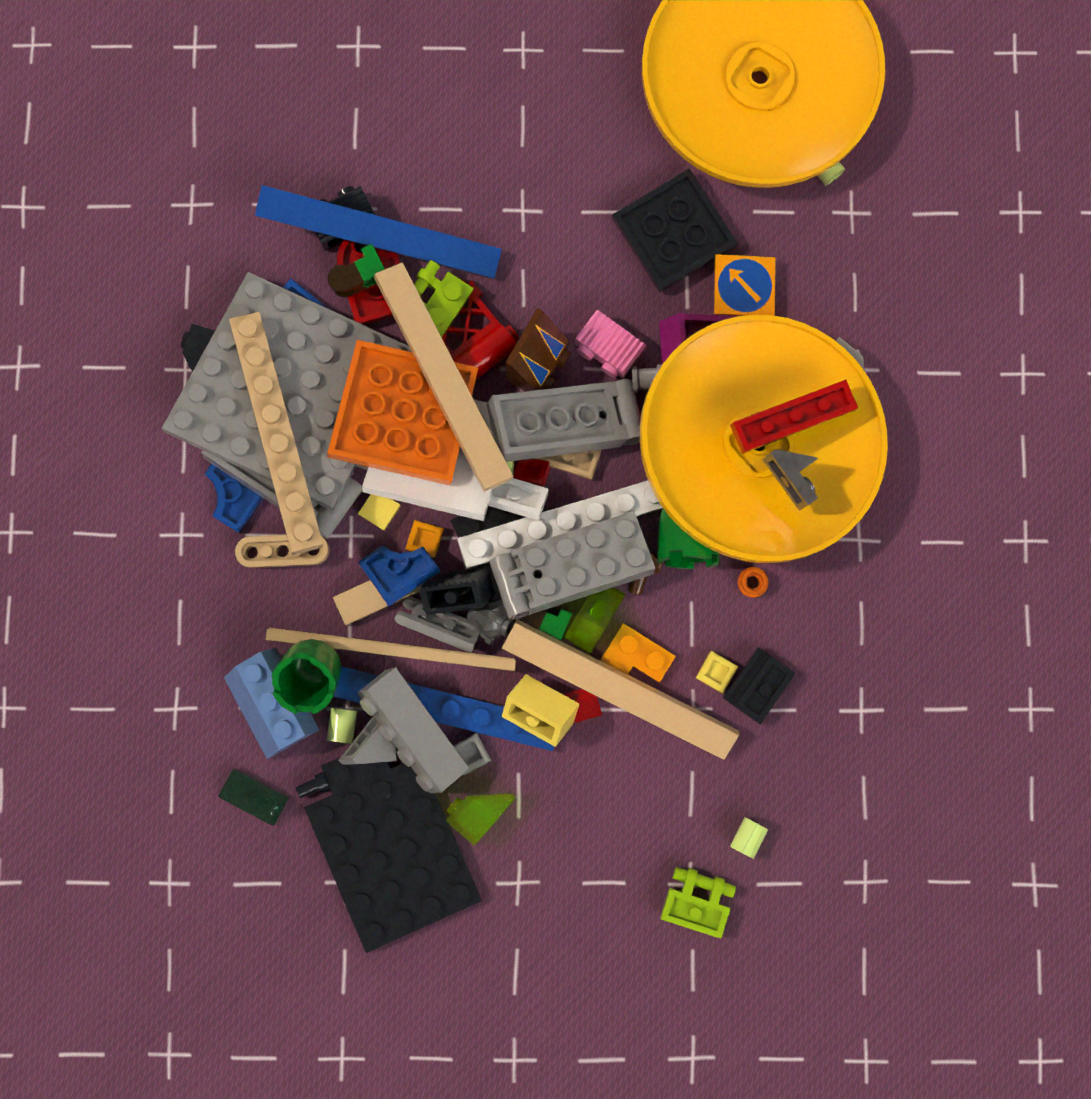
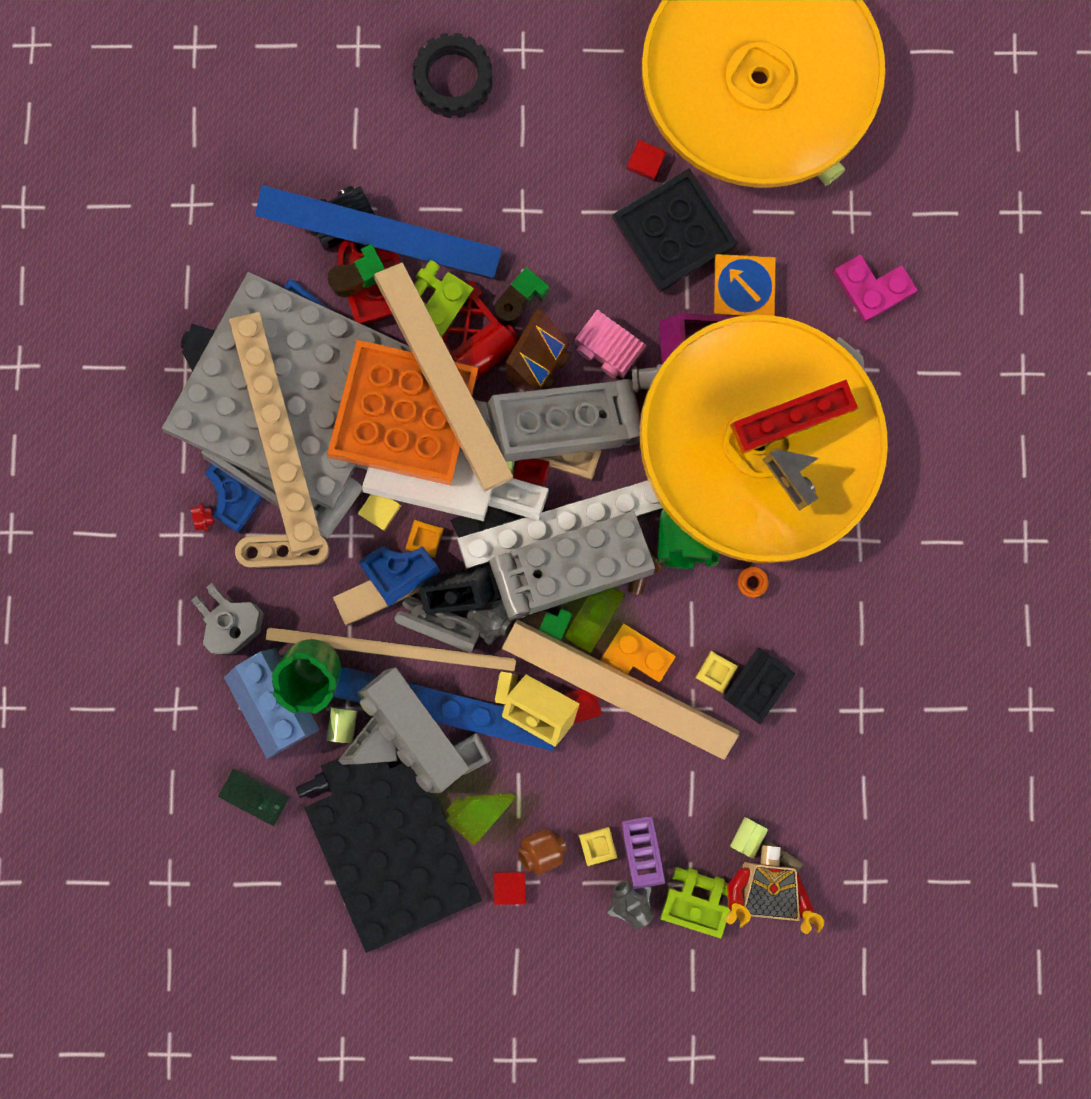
none -> red plate [191,502,214,532]
none -> light grey hinge [191,583,264,654]
none -> black tyre [412,33,493,118]
none -> red tile [494,871,526,905]
none -> leg [495,267,550,326]
none -> light yellow tile [495,671,518,704]
none -> dark orange head [518,828,567,876]
none -> light yellow tile [579,827,617,866]
none -> dark grey rock [607,880,653,929]
none -> medium lavender slope [622,817,665,889]
none -> red tile [626,140,666,181]
none -> torso [726,845,824,934]
none -> dark tan pin [761,840,803,873]
none -> dark pink plate [833,254,918,323]

